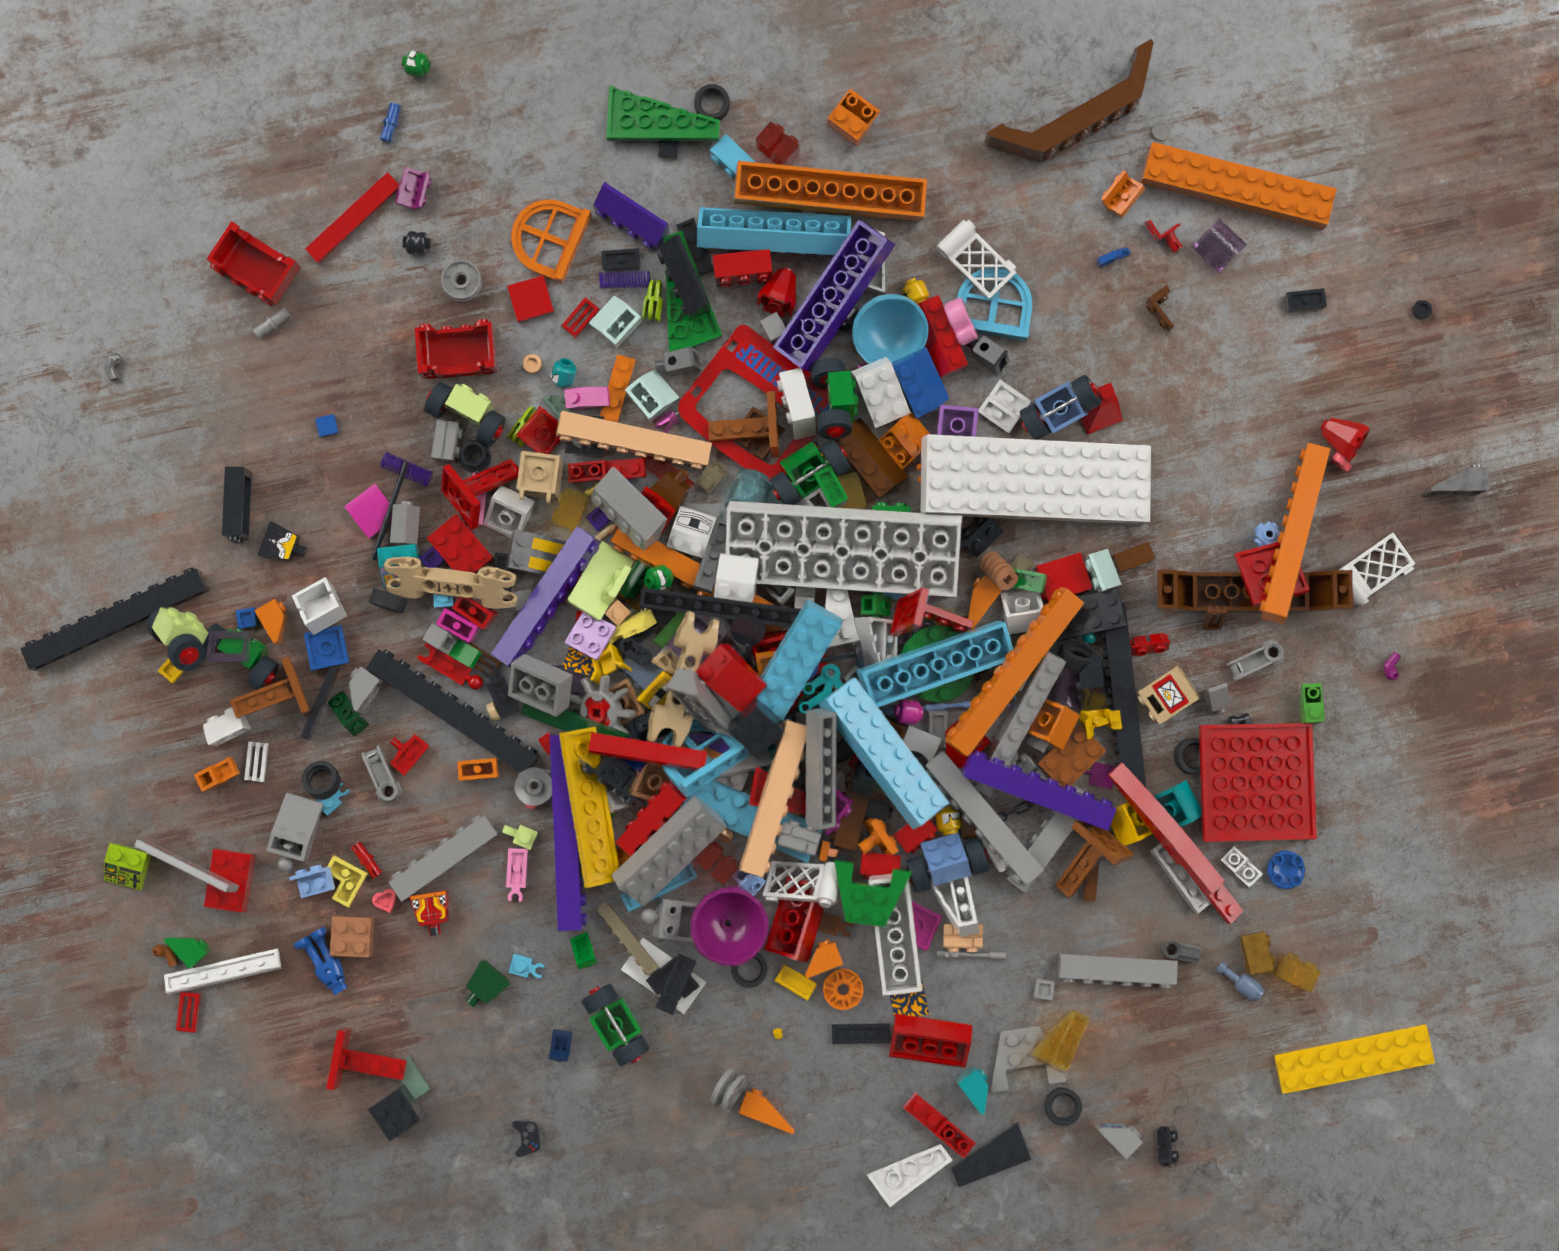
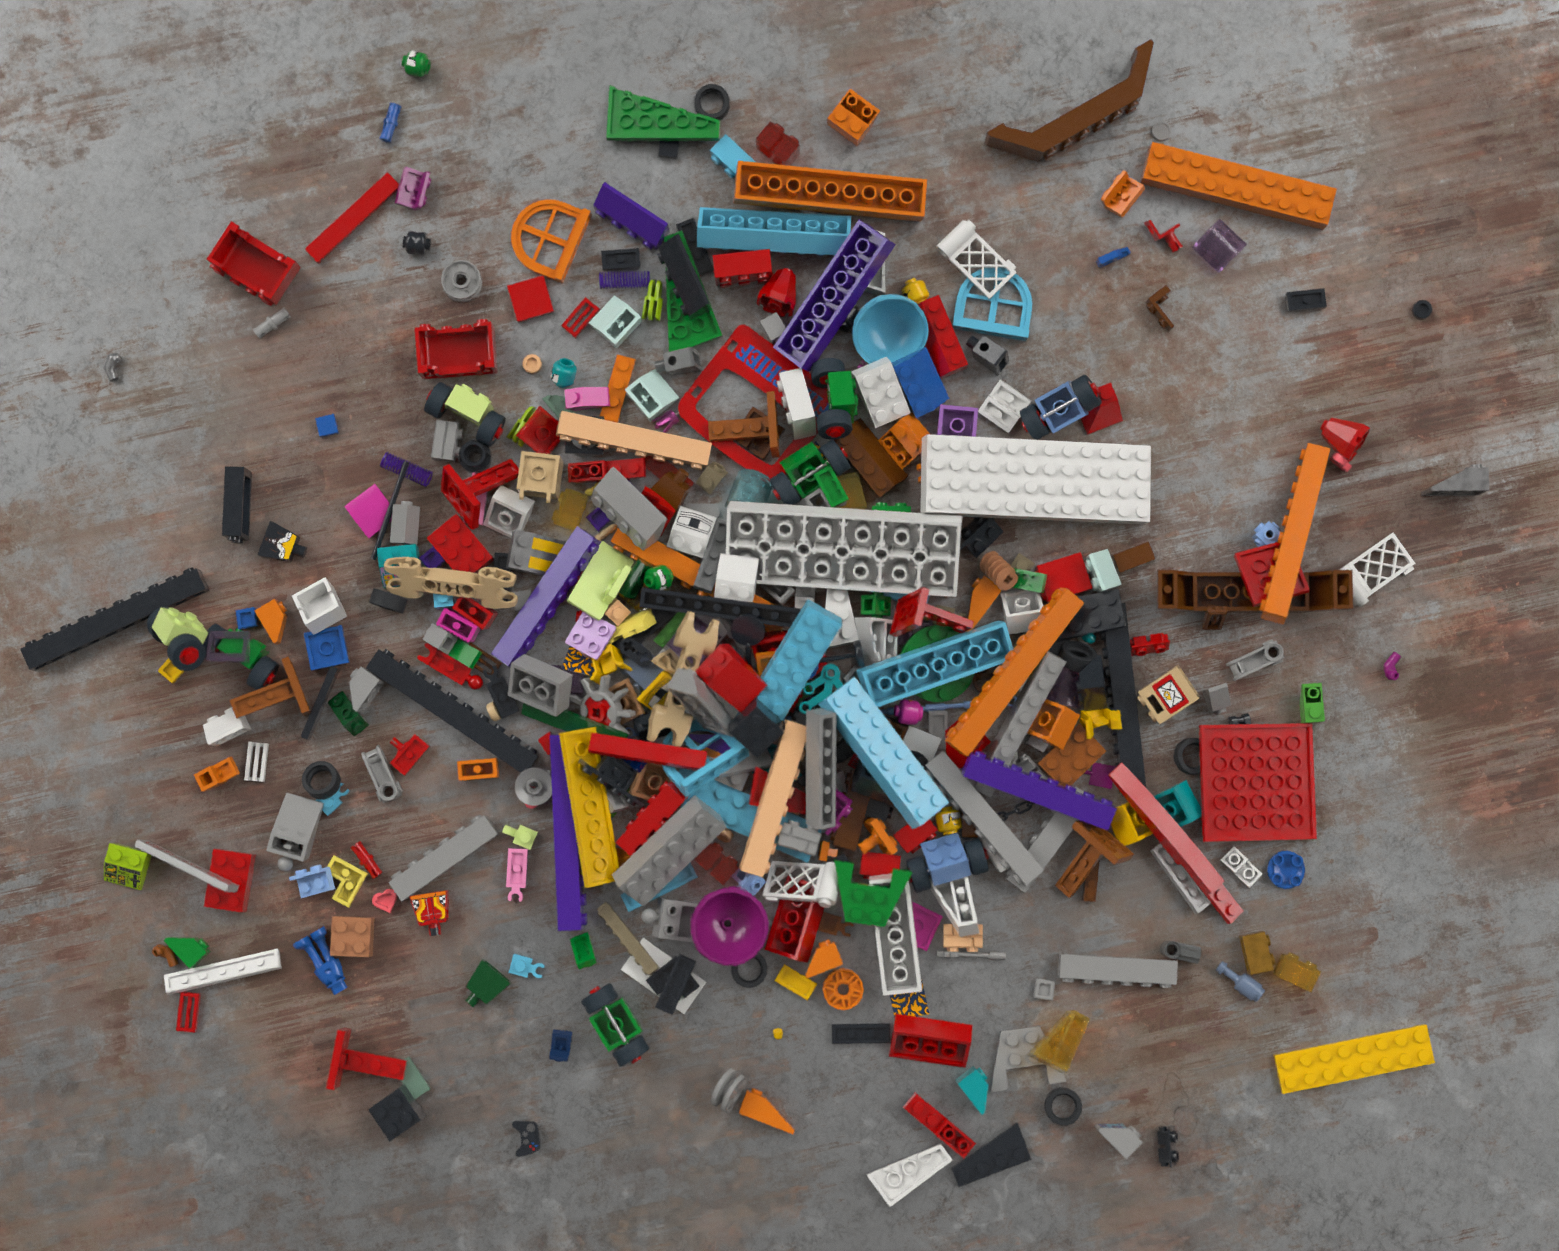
bright pink animal [944,297,978,345] -> none

